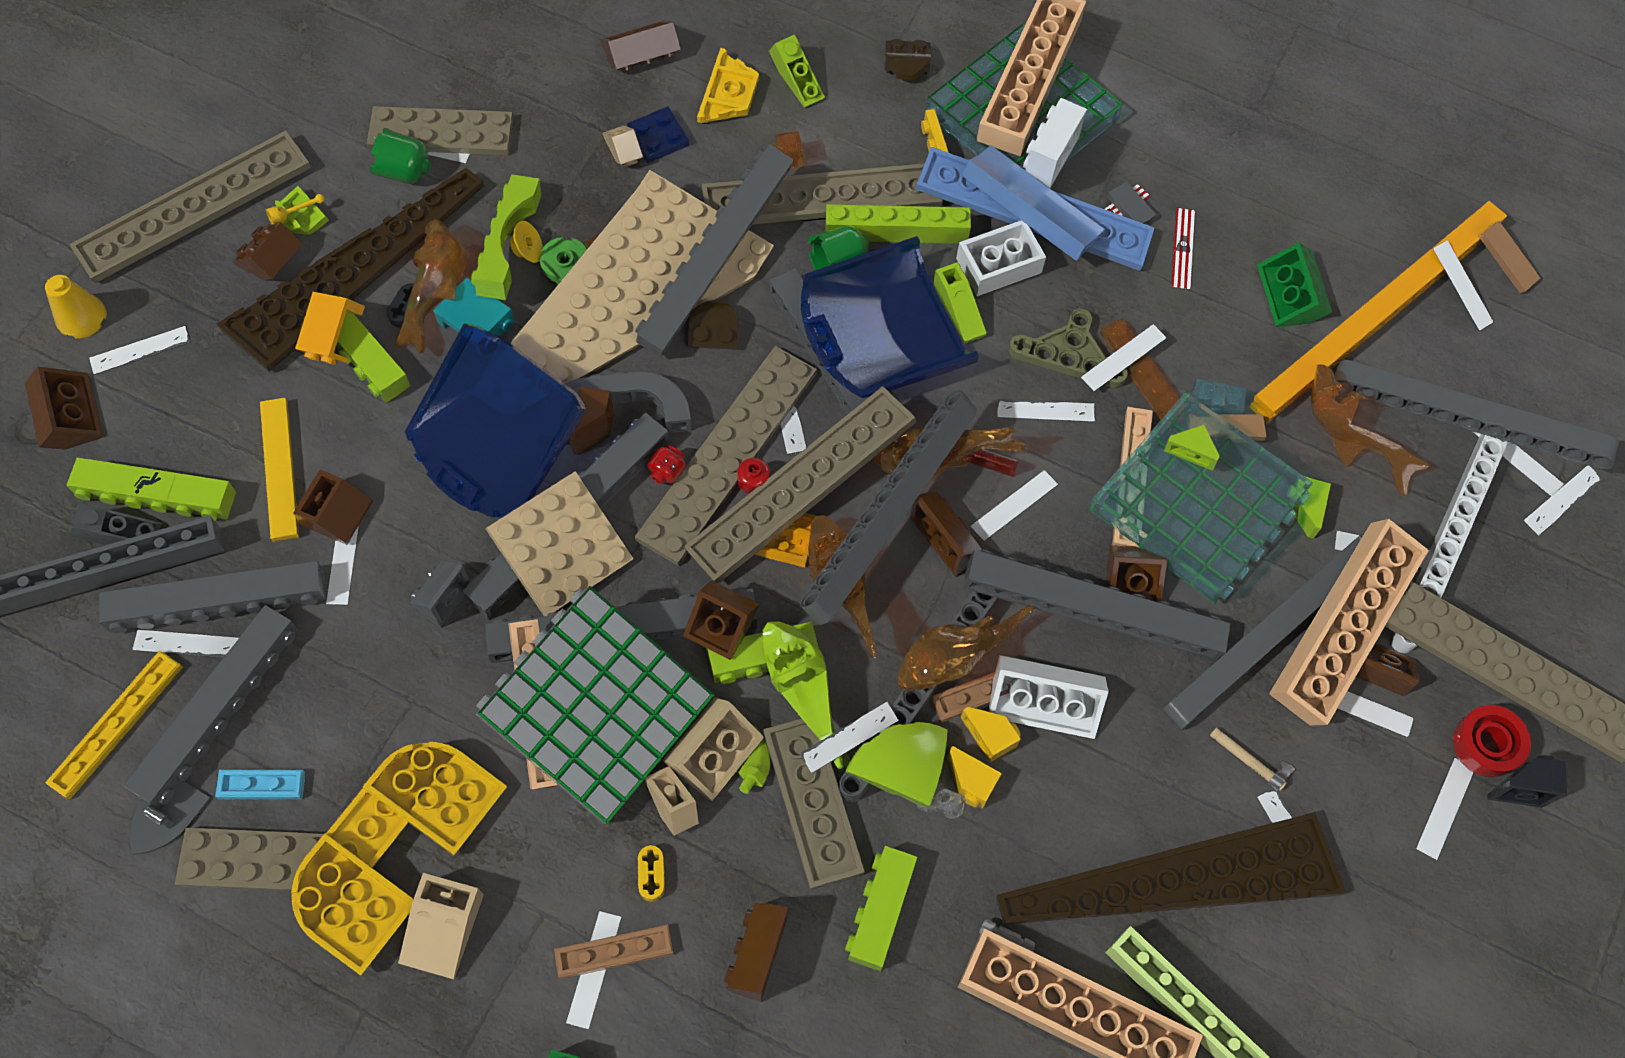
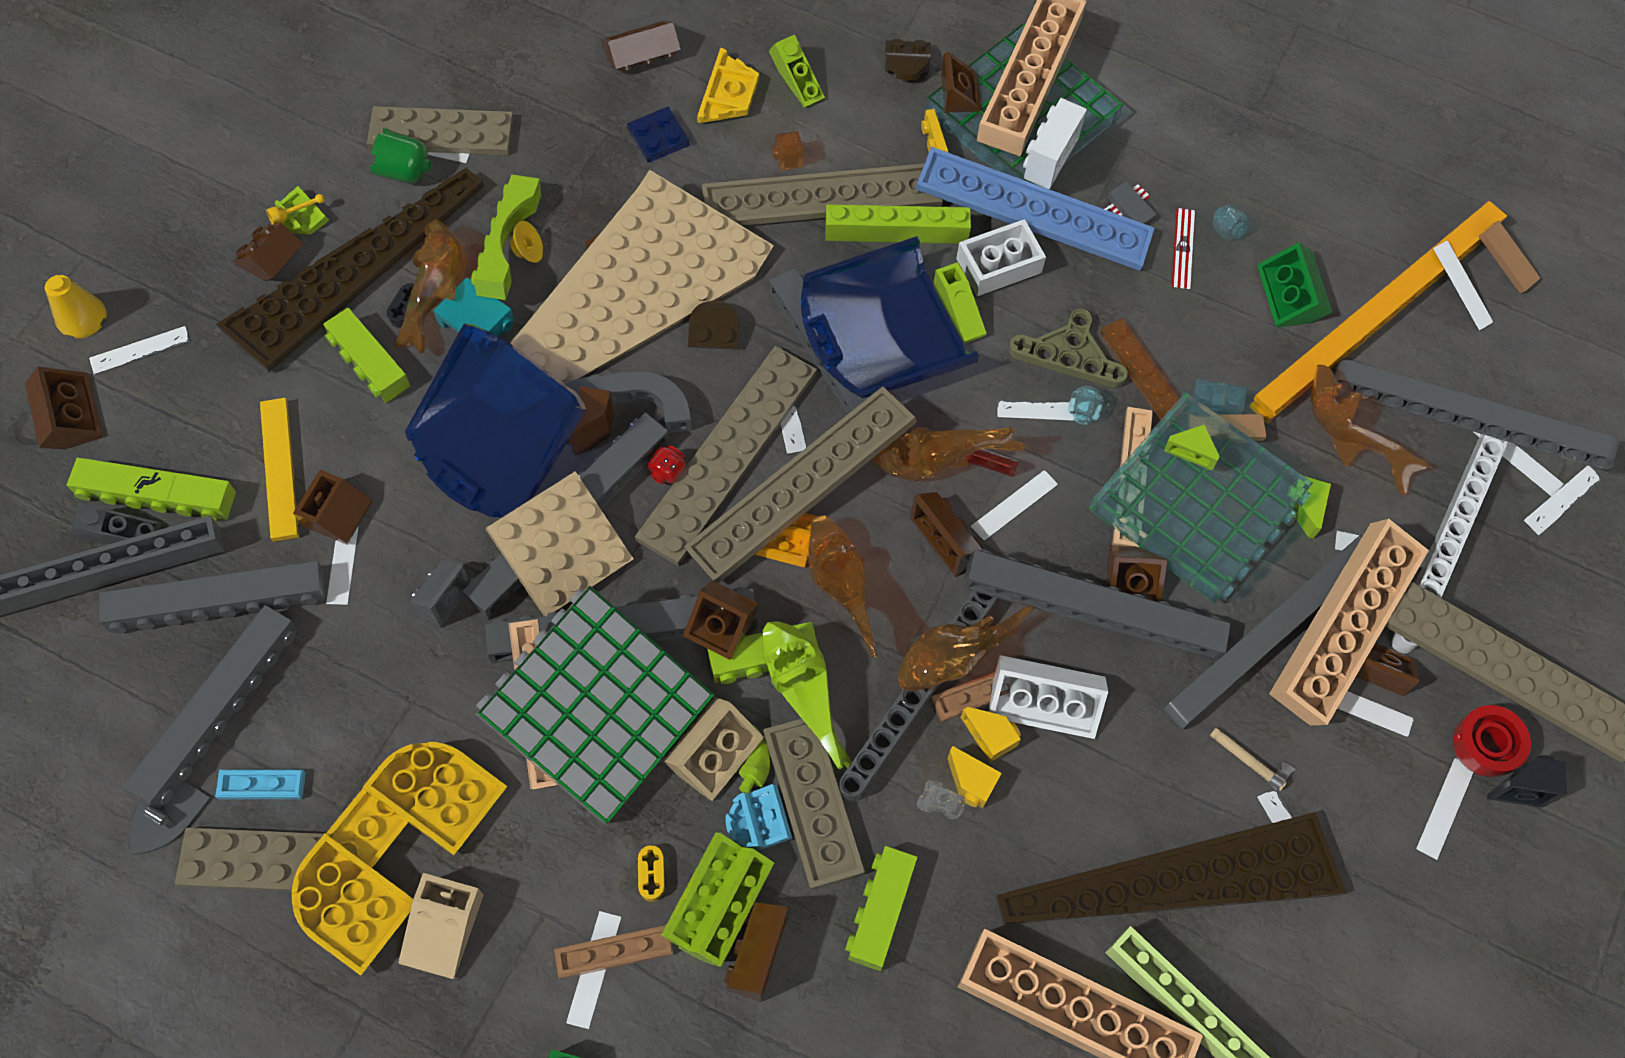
yellow tile [45,650,183,800] -> none
dark tan plate [69,131,311,284] -> none
white sticker [133,630,239,657] -> none
light orange panel [295,292,365,365] -> none
bright green plate [540,237,587,284] -> none
tan slope [602,125,643,166] -> none
dark grey brick [635,144,794,358] -> none
tan slope [645,766,699,836] -> none
red head [737,458,770,494] -> none
dark grey beam [800,389,977,625] -> none
white sticker [800,702,898,773] -> none
green cylinder [808,225,869,282] -> none
lime brick [845,722,947,806] -> none
medium blue arch [962,145,1104,261] -> none
light grey axle [979,919,1035,952] -> none
white sticker [1081,324,1166,391] -> none
none -> lime brick [661,832,774,967]
none -> medium azure slope [725,784,792,849]
none -> reddish brown slope [941,51,981,113]
none -> clear light blue head [1068,385,1104,425]
none -> clear light blue head [1212,205,1249,240]

